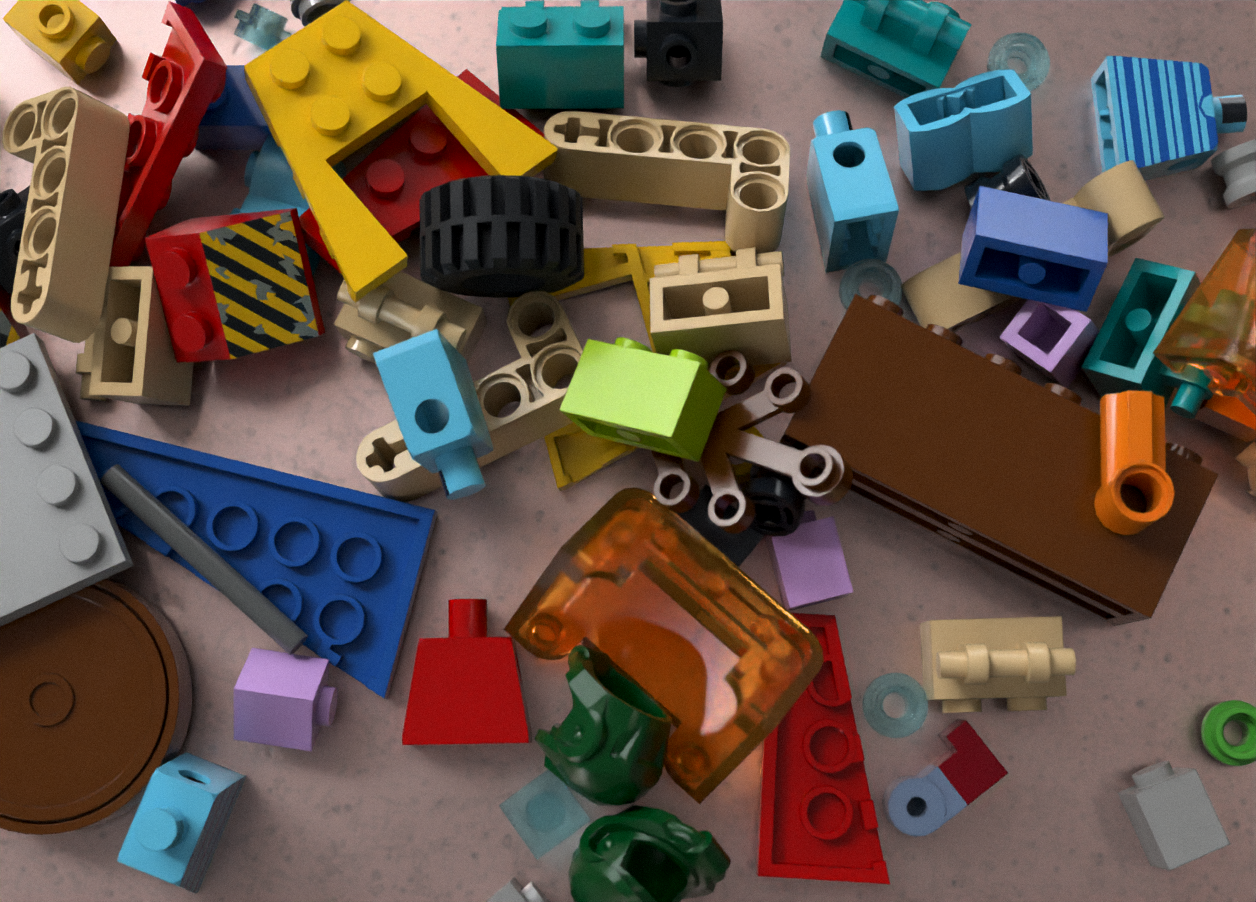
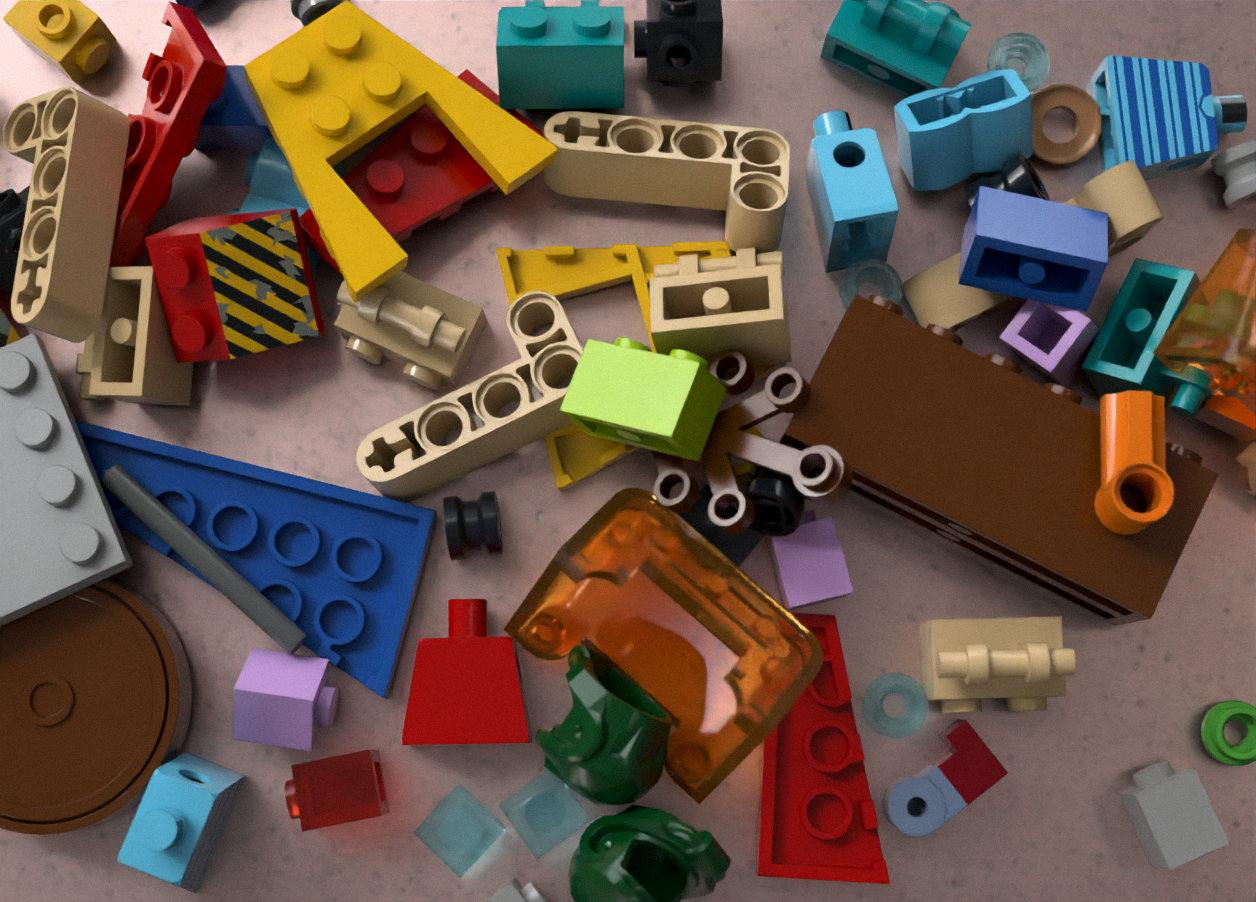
clear light blue plate [233,3,292,51] -> none
medium azure torso [373,329,493,500] -> none
black tyre [419,175,584,298] -> none
none -> clear red brick [285,749,390,832]
none -> clear light blue plate [413,783,507,878]
none -> black wheel [443,491,503,561]
none -> medium nougat piece [1031,84,1102,164]

